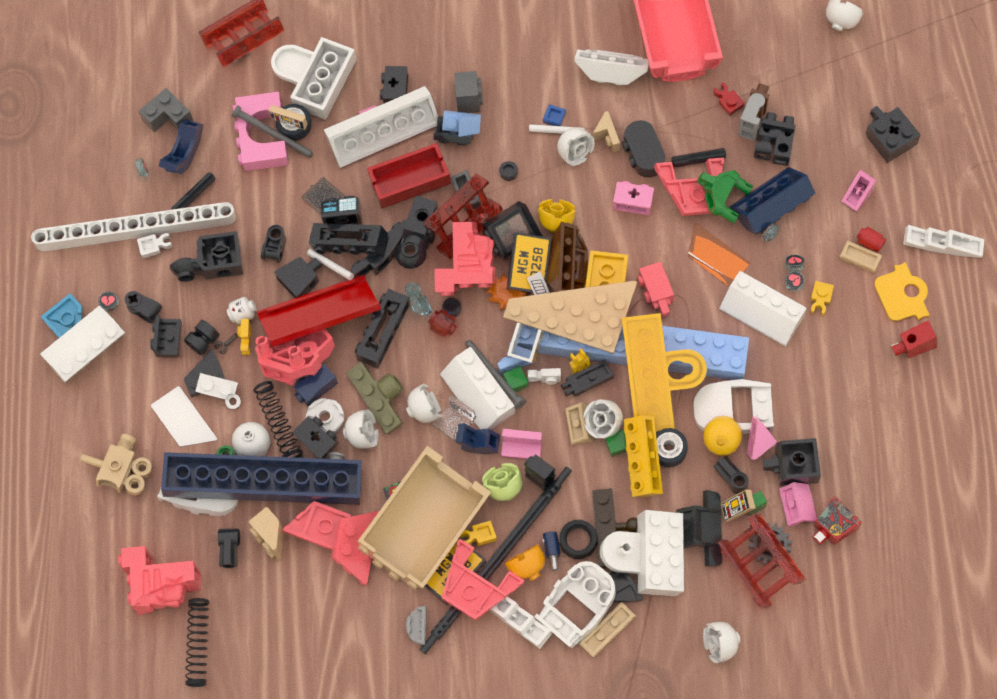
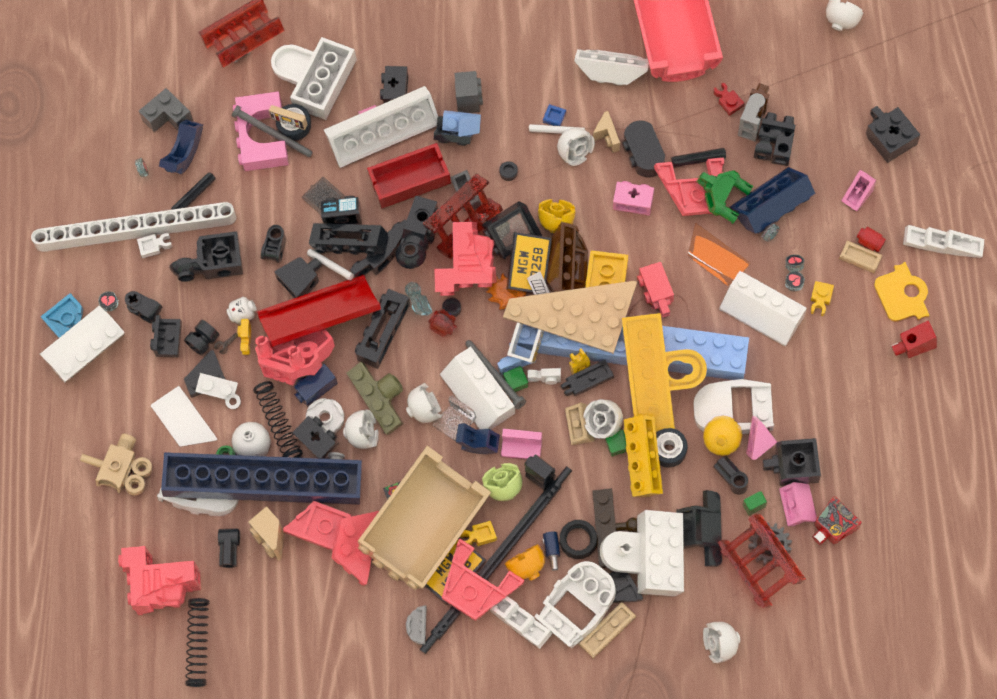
tile [721,490,756,522] -> none

